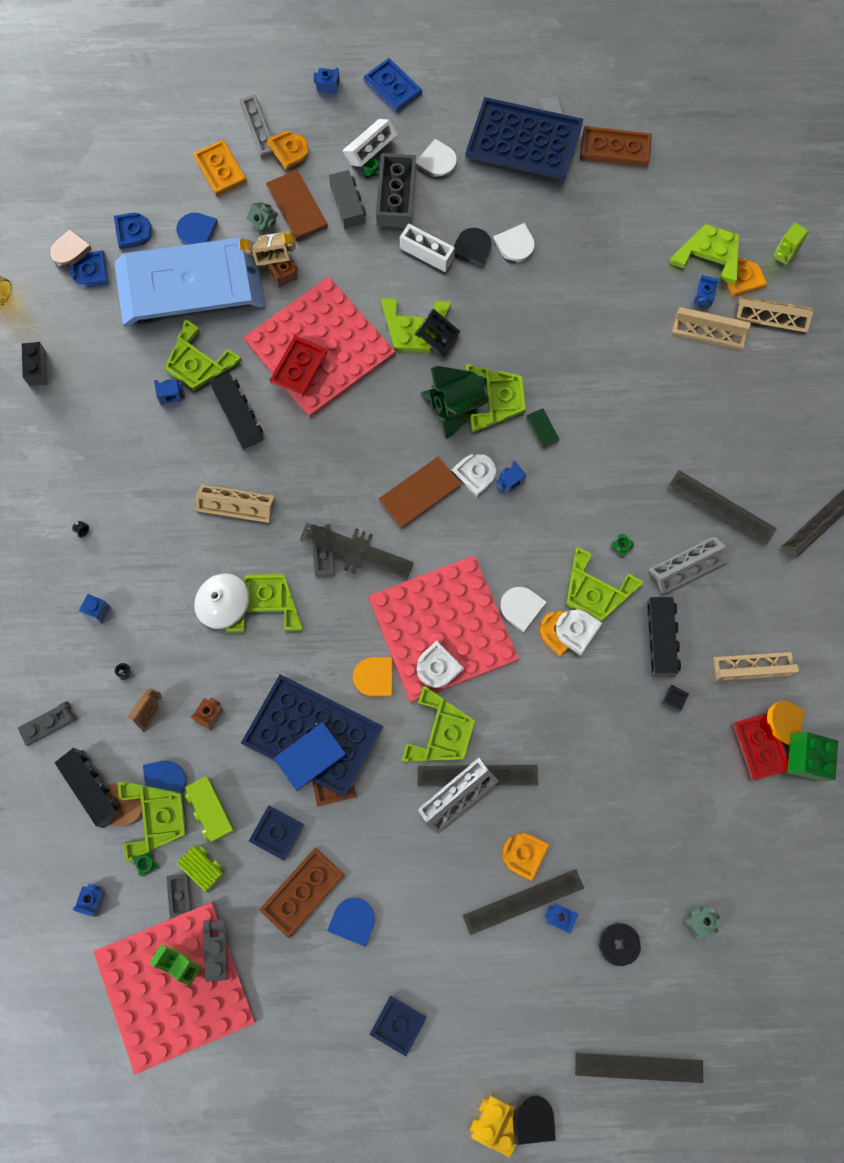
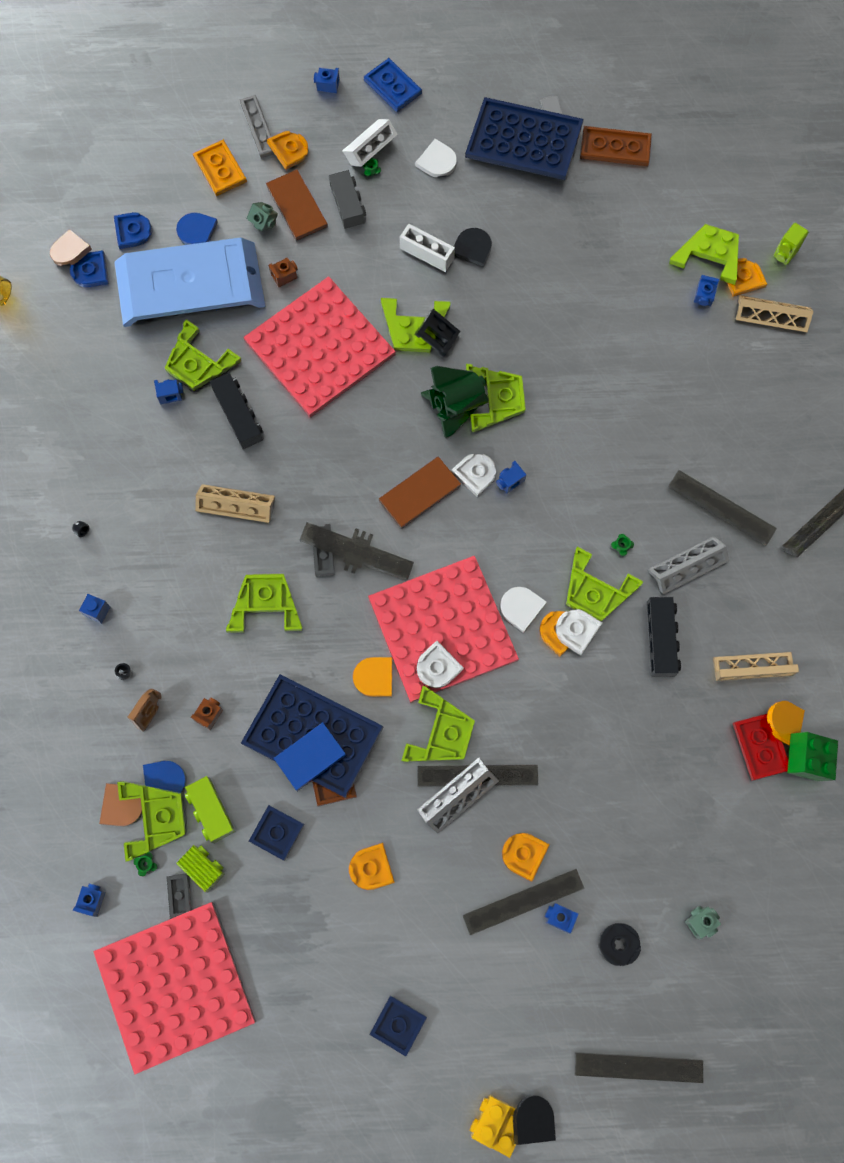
dark grey plate [18,701,77,746] -> none
black brick [21,342,47,386] -> none
black brick [54,748,123,828] -> none
bright green brick [149,944,202,986] -> none
white dish [194,574,250,629] -> none
dark grey plate [203,919,228,982] -> none
tan torso [239,231,296,266] -> none
dark orange tile [259,848,345,938] -> none
red plate [269,335,328,398] -> none
blue tile [327,898,375,947] -> none
dark grey brick [376,153,416,228] -> none
white tile [493,223,534,262] -> none
dark green tile [526,408,559,448] -> none
black plate [662,684,689,712] -> none
tan fence [672,307,751,350] -> none
none -> light orange tile [349,843,395,890]

